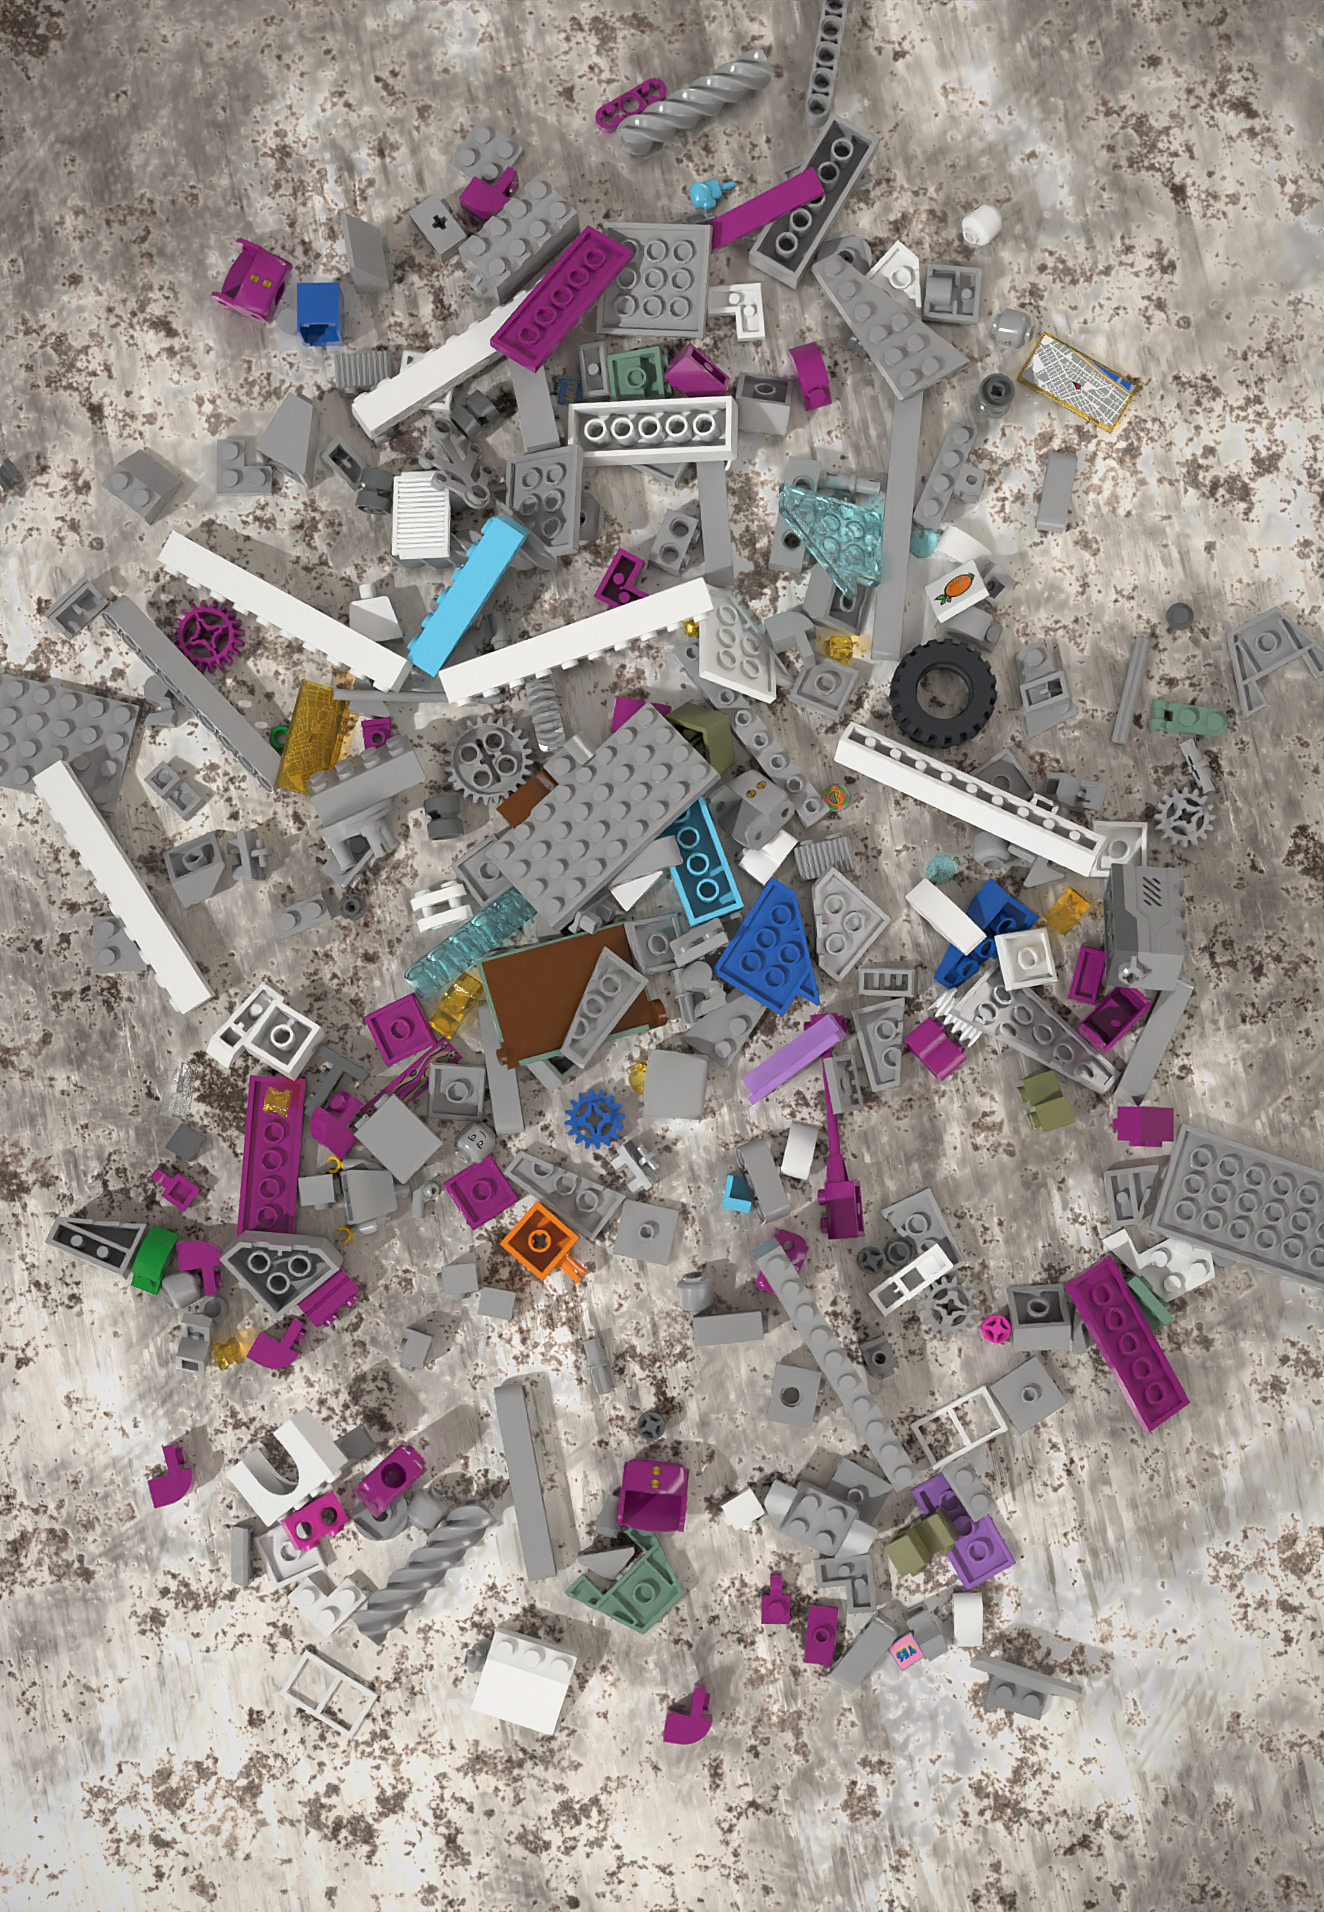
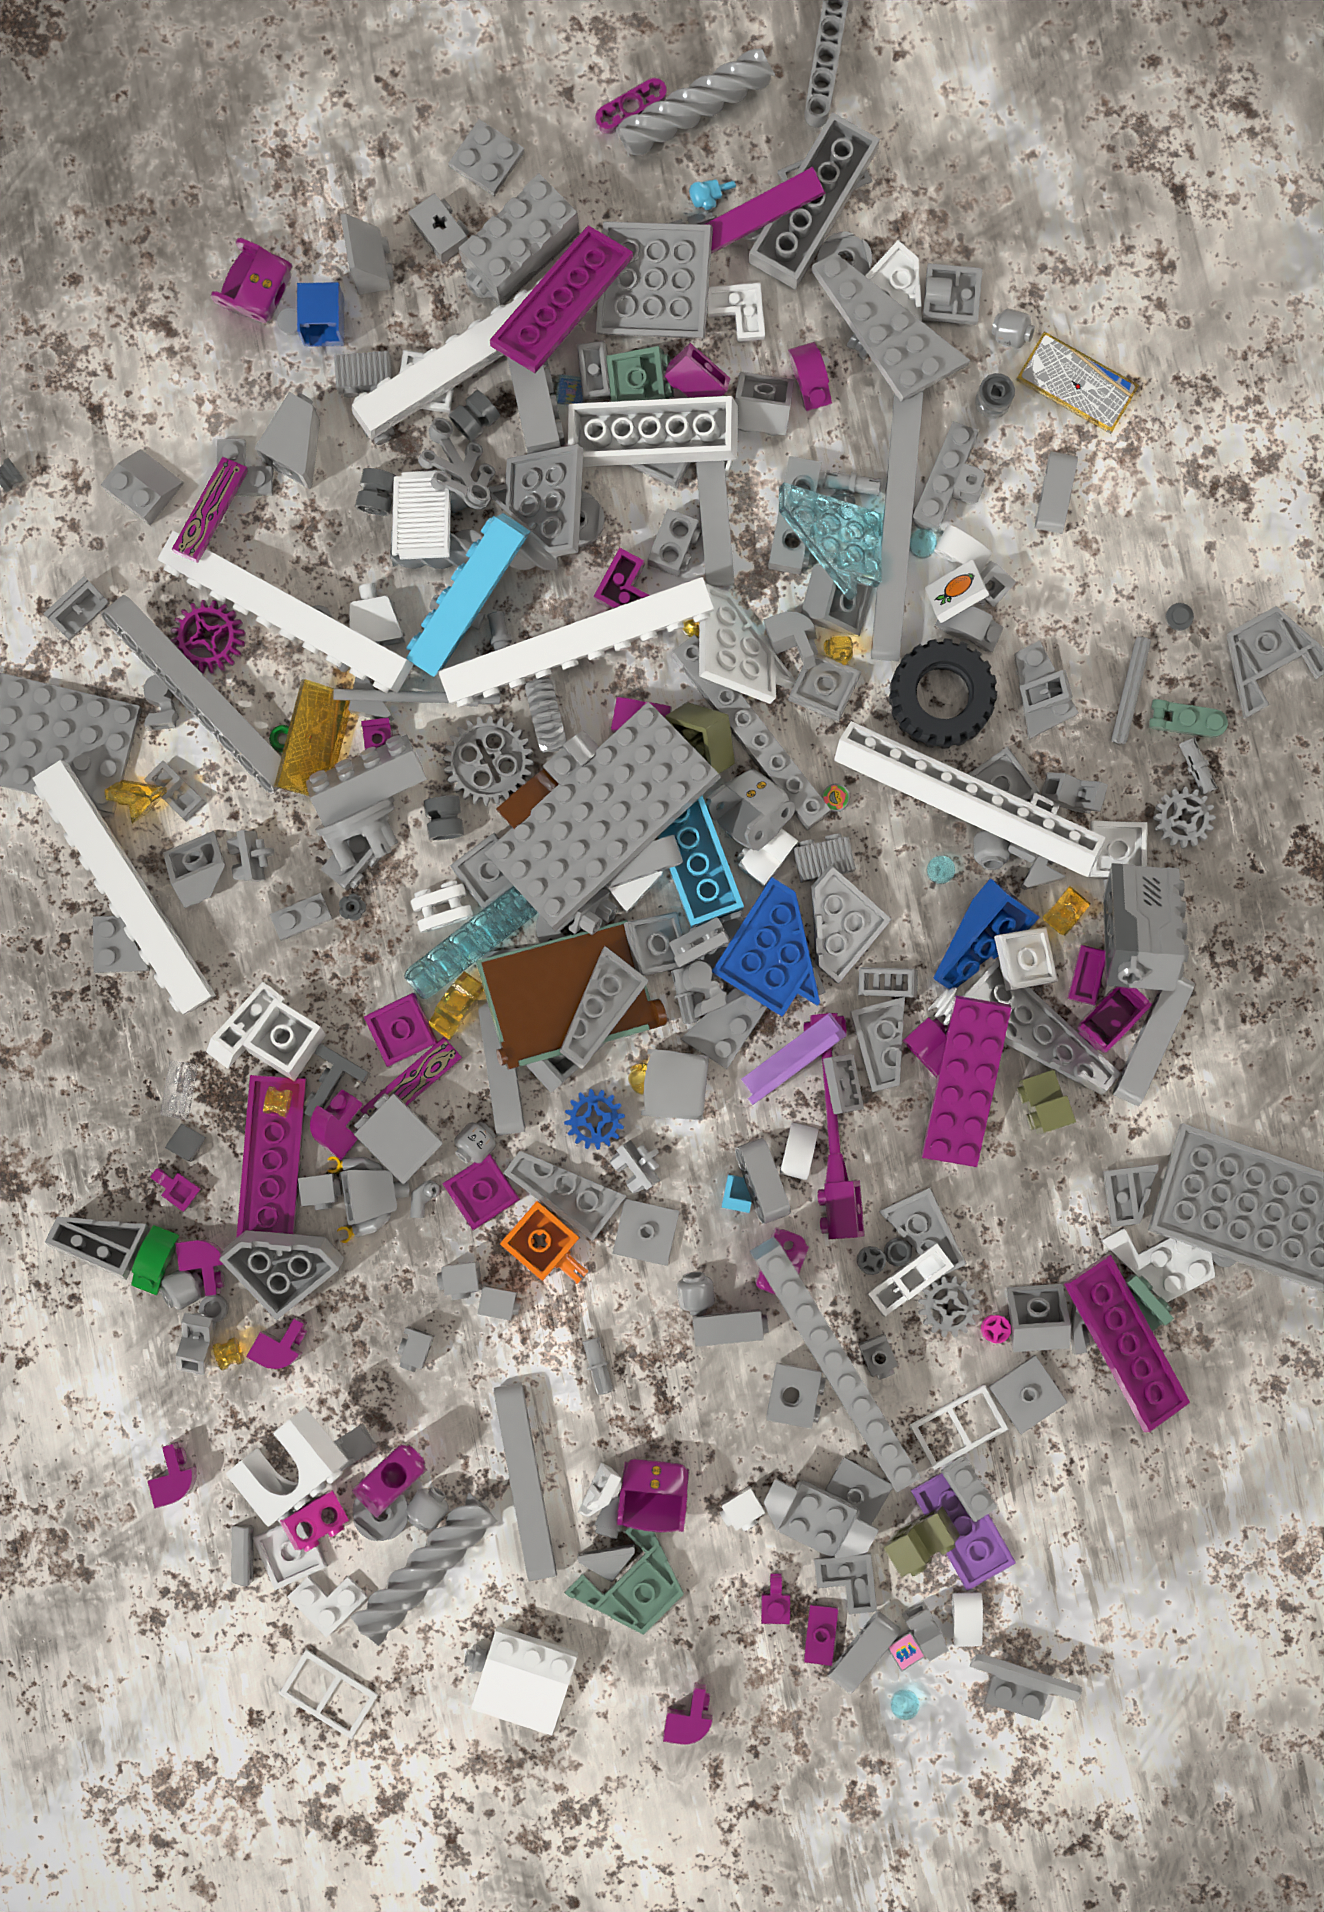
magenta brick [297,1265,362,1328] -> none
light grey slope [319,435,370,491] -> none
light grey plate [426,1062,487,1122] -> none
magenta brick [459,166,519,221] -> none
dark grey wheel [637,1410,665,1441] -> none
white slope [905,878,987,956] -> none
white head [962,204,1002,246] -> none
magenta brick [1112,1106,1174,1147] -> none
none -> clear yellow slope [104,780,167,824]
none -> magenta tile [172,457,248,563]
none -> white wing [578,1463,622,1517]
none -> clear light blue tile [890,1689,919,1720]
none -> magenta plate [921,995,1012,1167]

